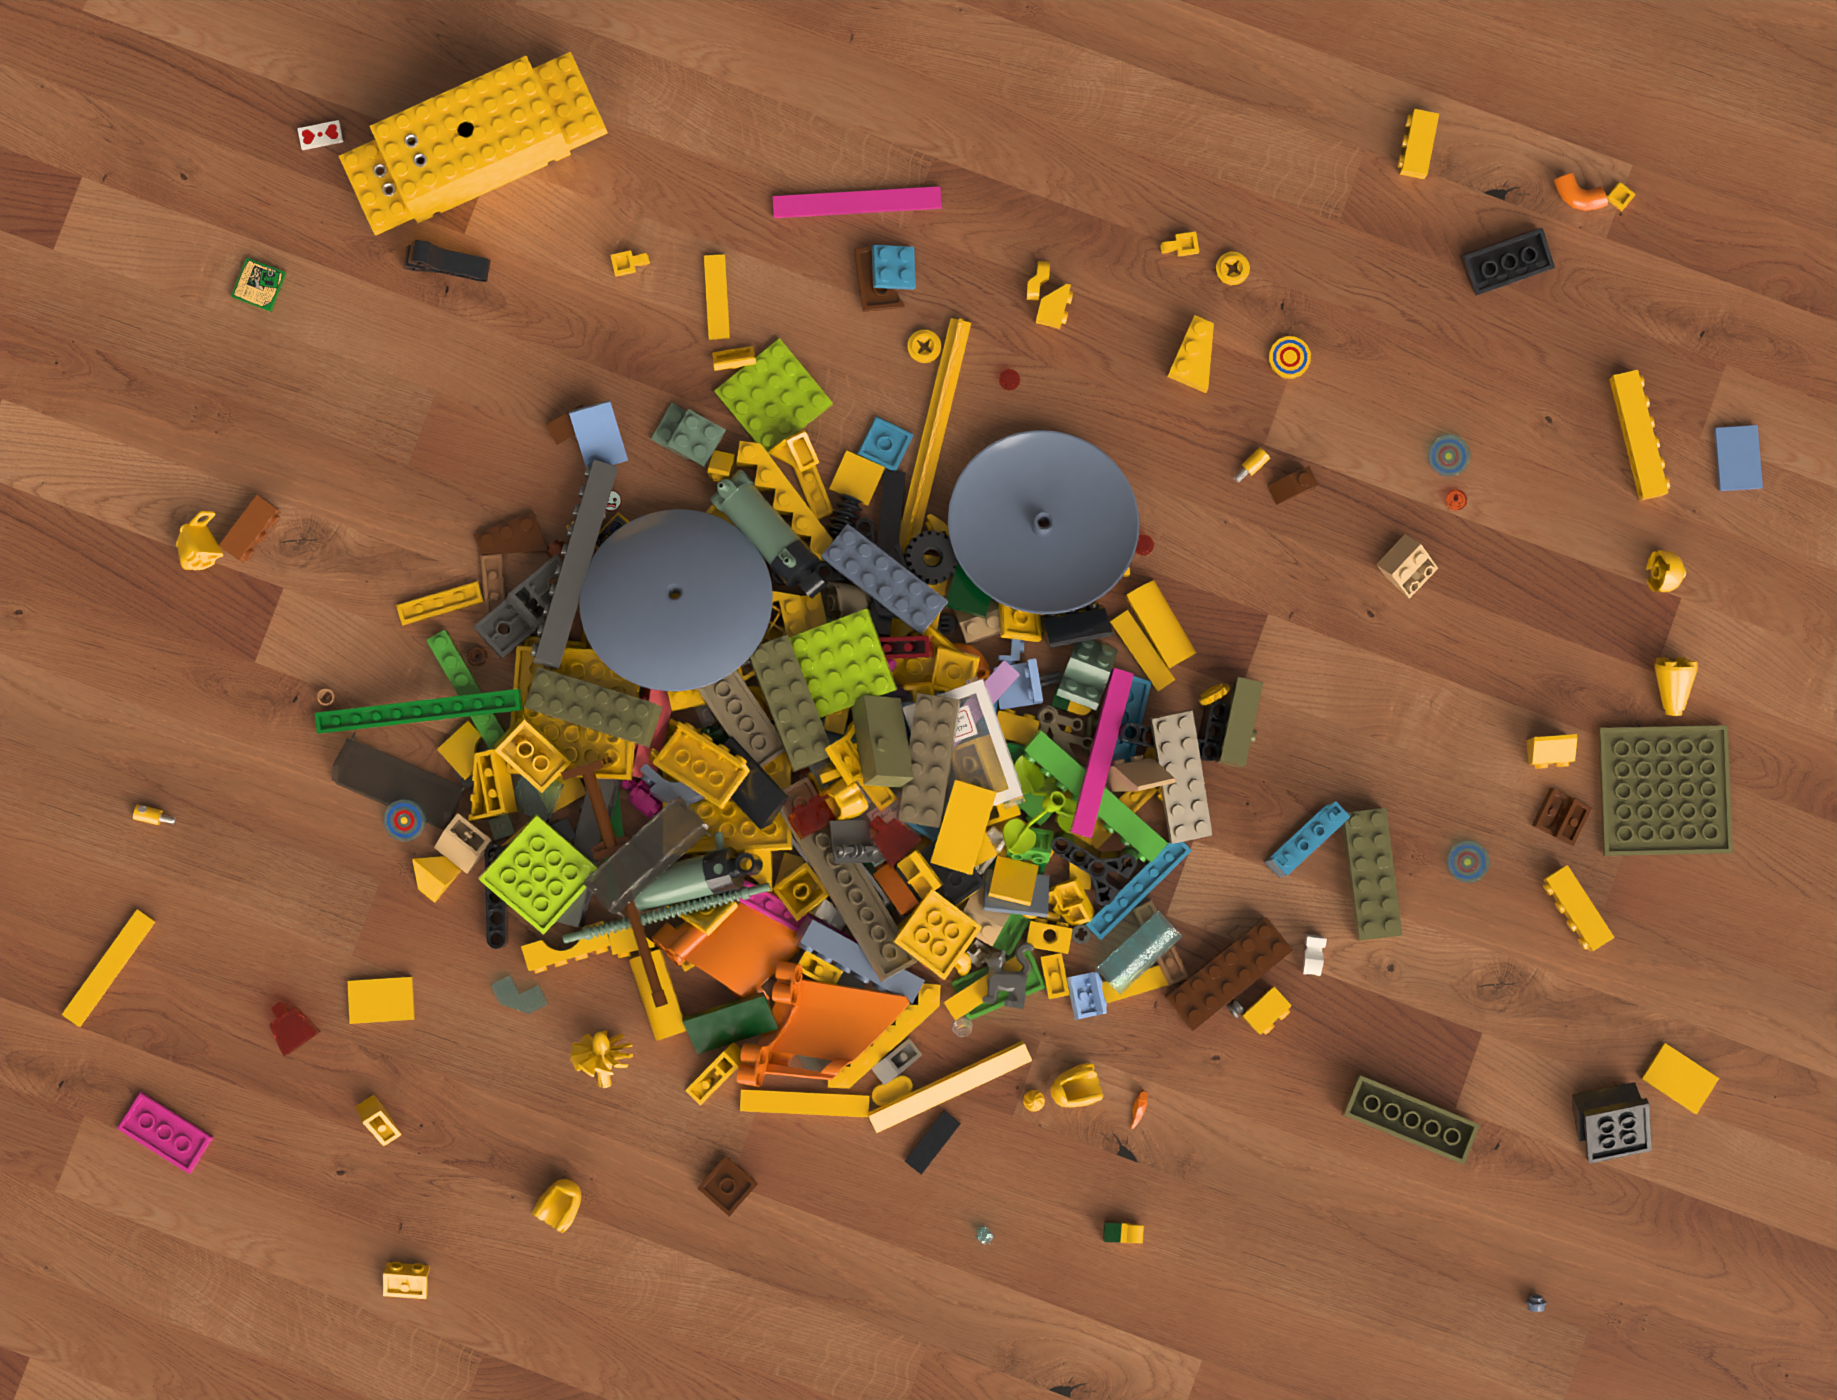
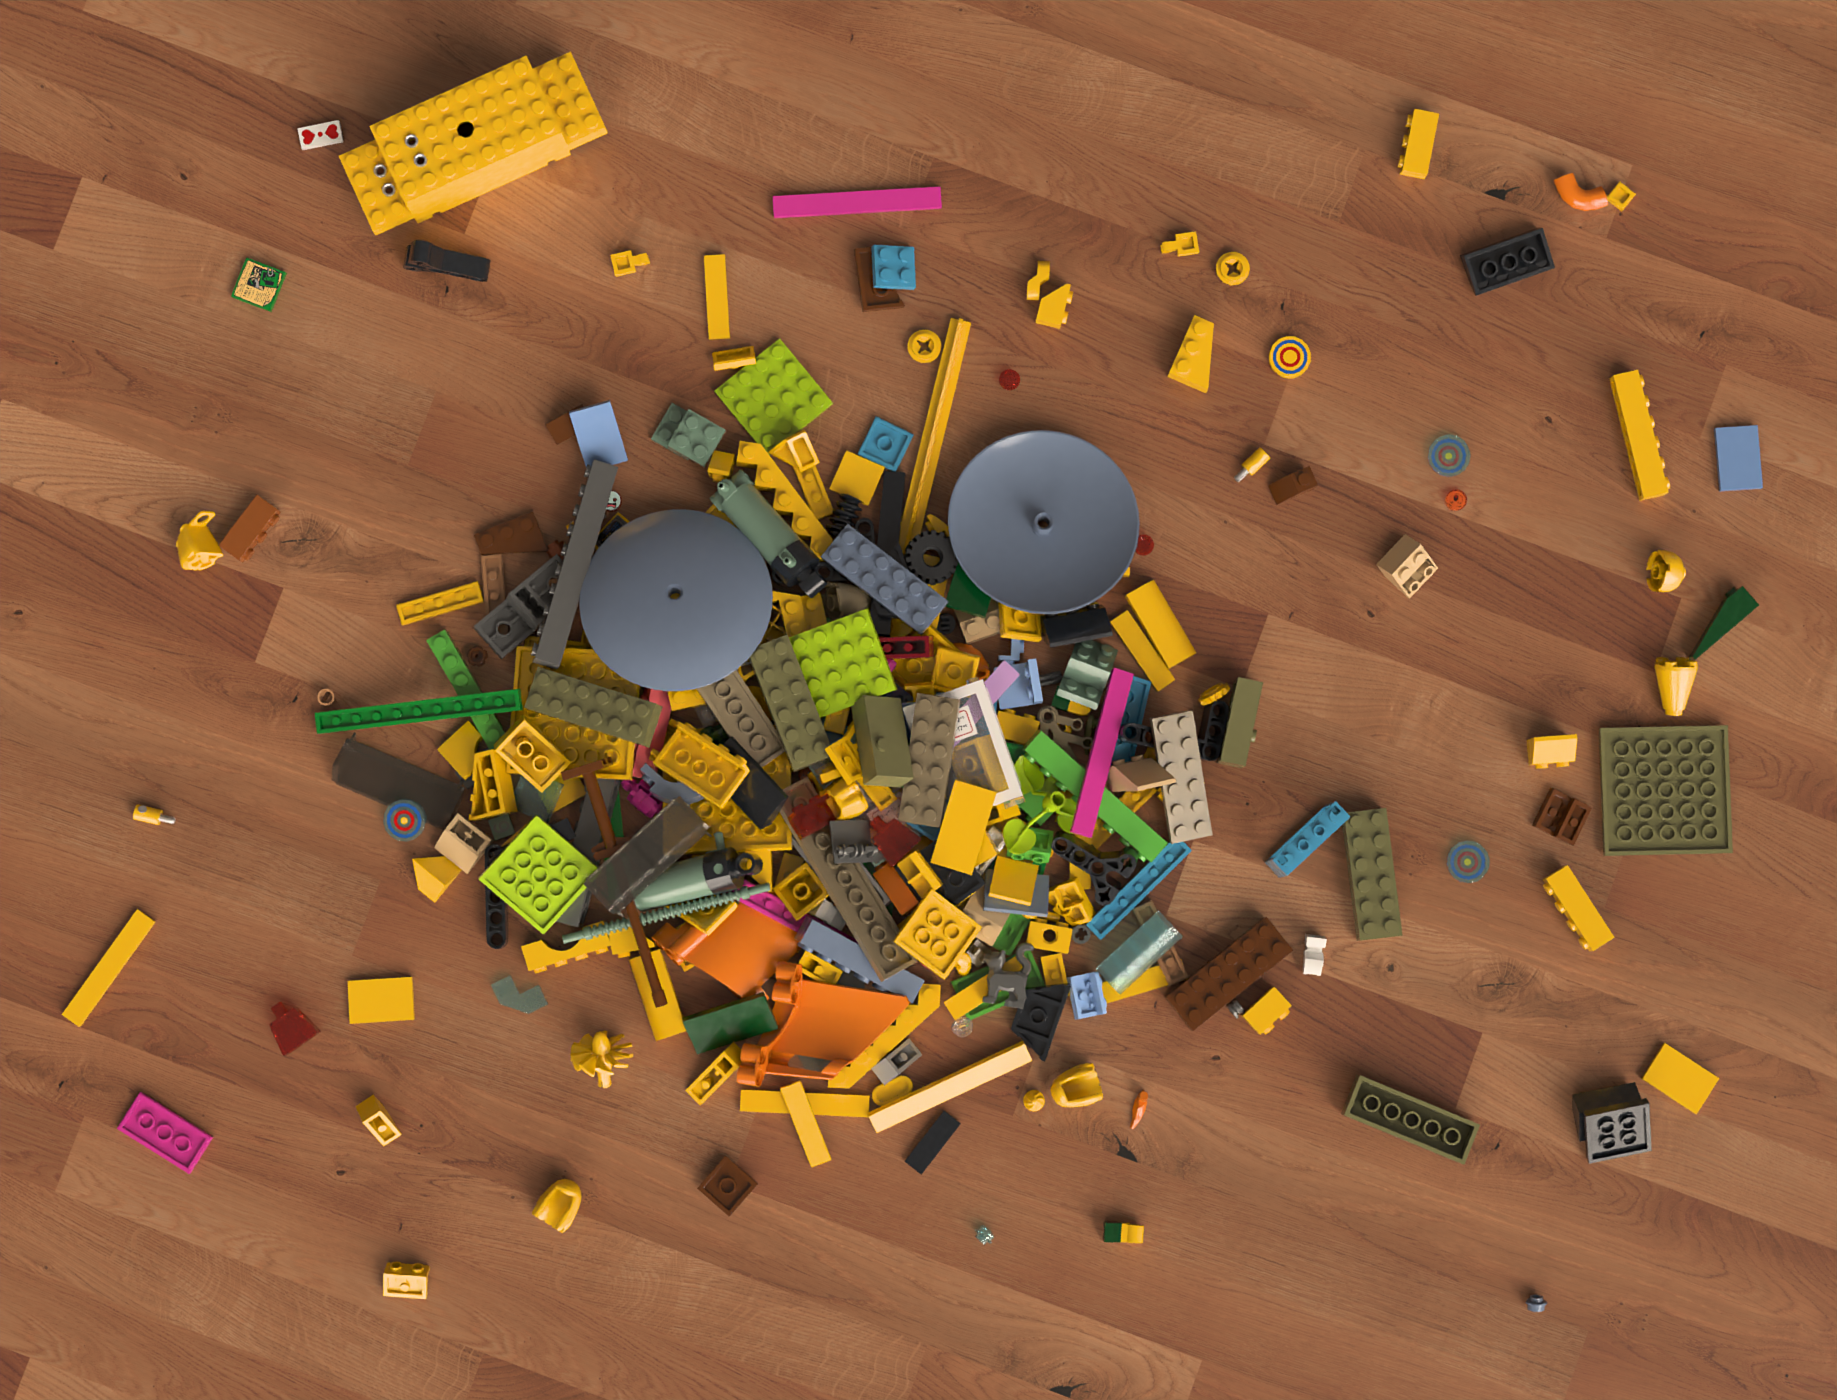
none -> yellow tile [780,1080,832,1168]
none -> black wing [1011,983,1072,1062]
none -> dark green slope [1689,586,1759,660]

